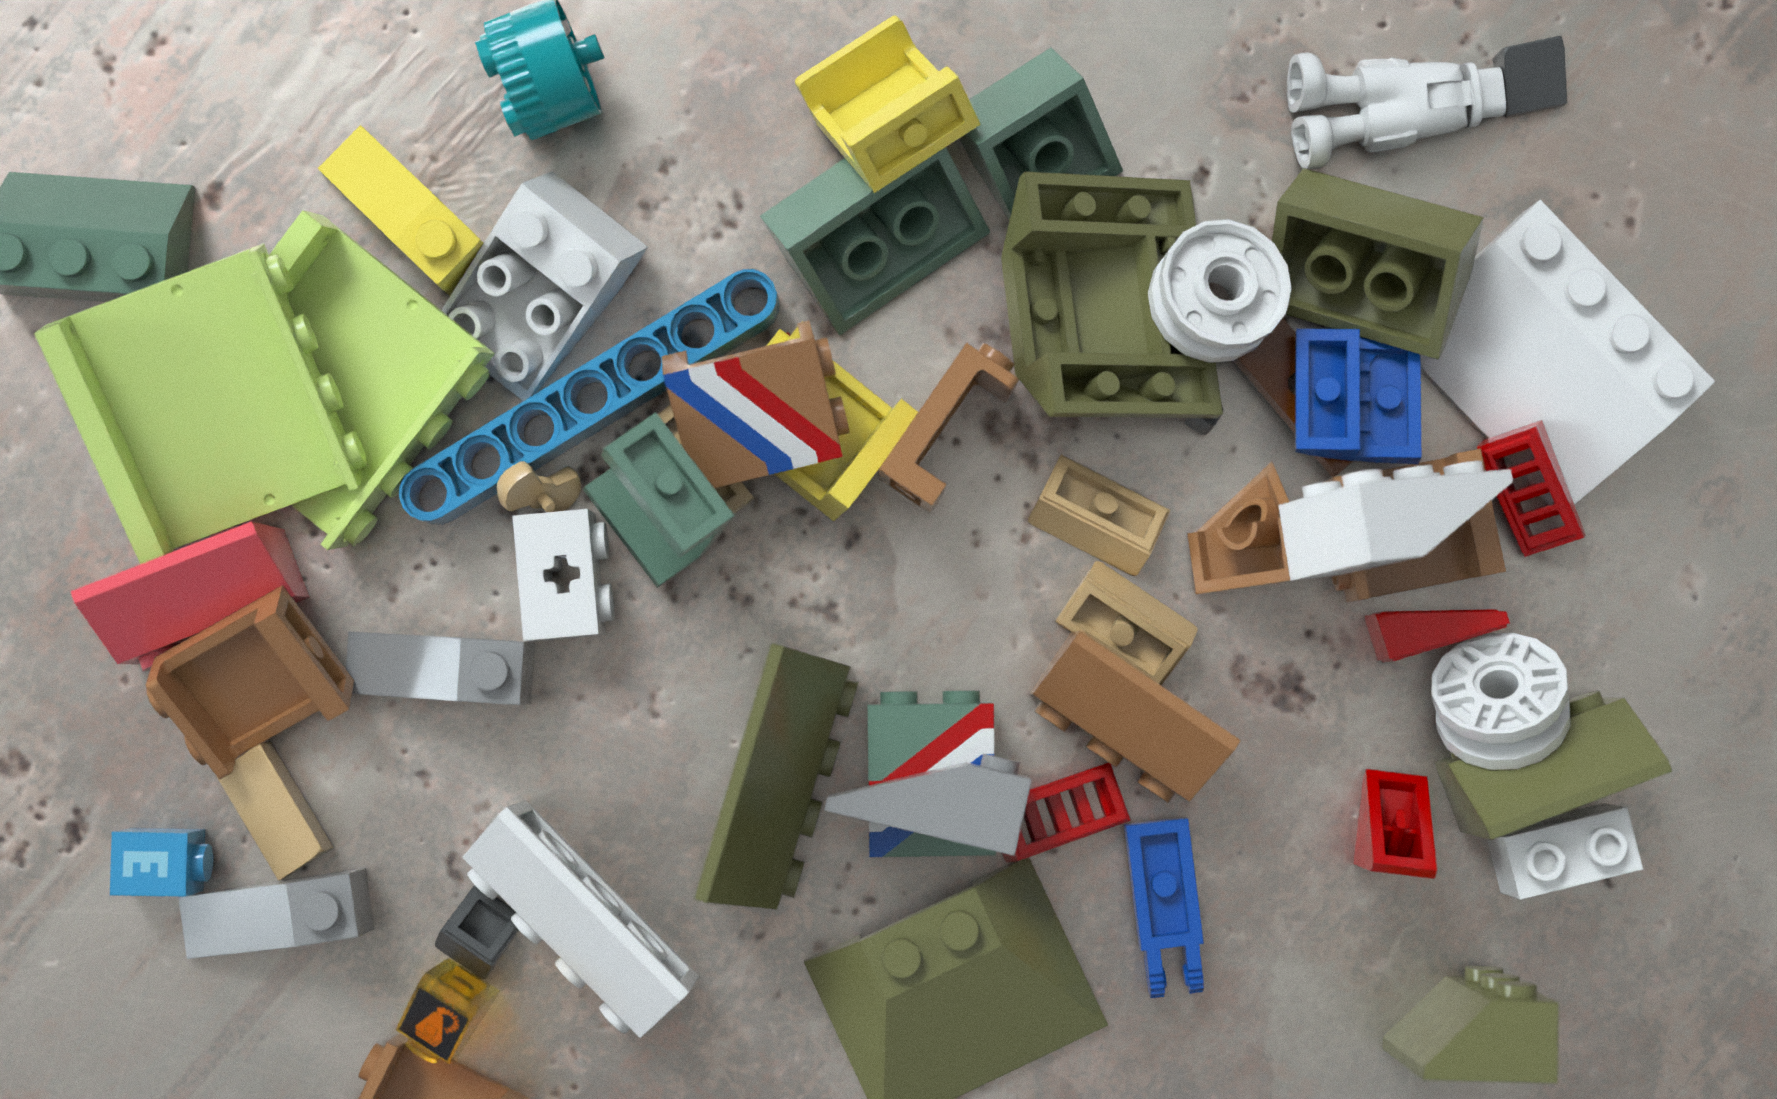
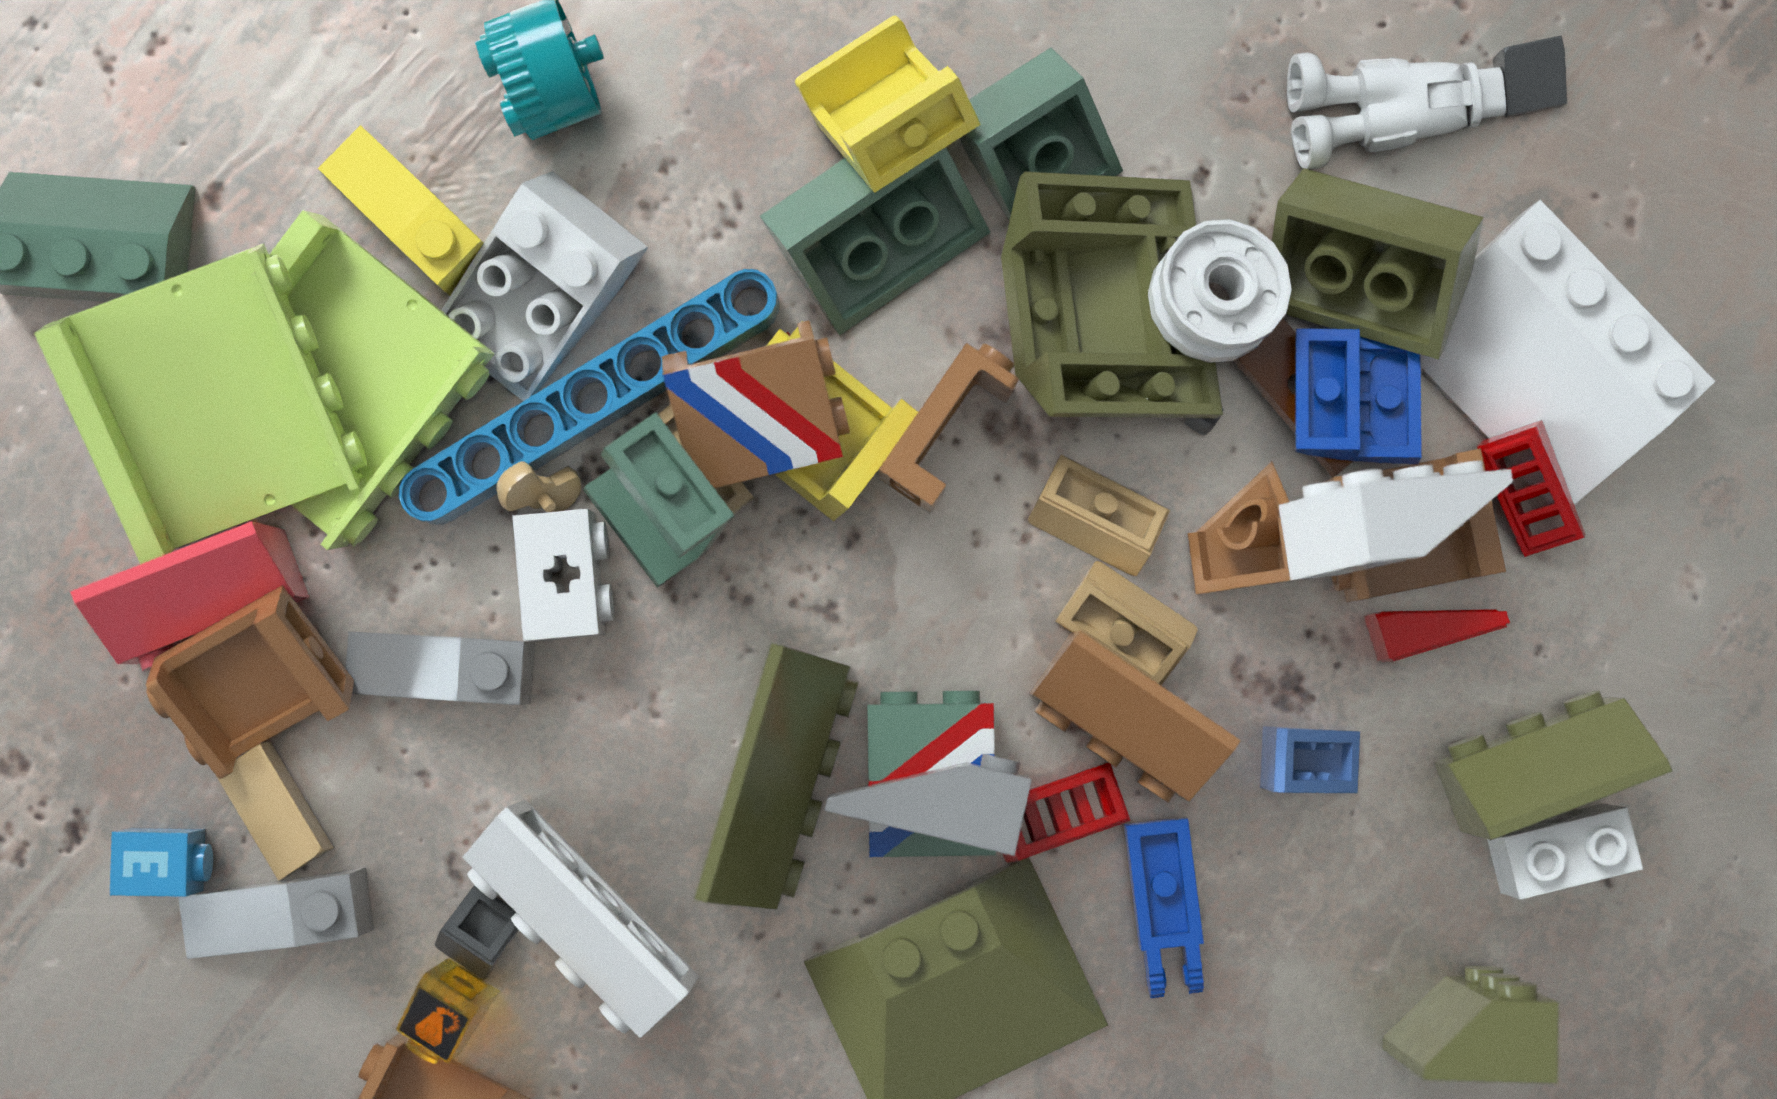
red slope [1353,769,1437,879] -> none
white wheel [1432,632,1570,770] -> none
none -> medium blue slope [1260,726,1360,793]

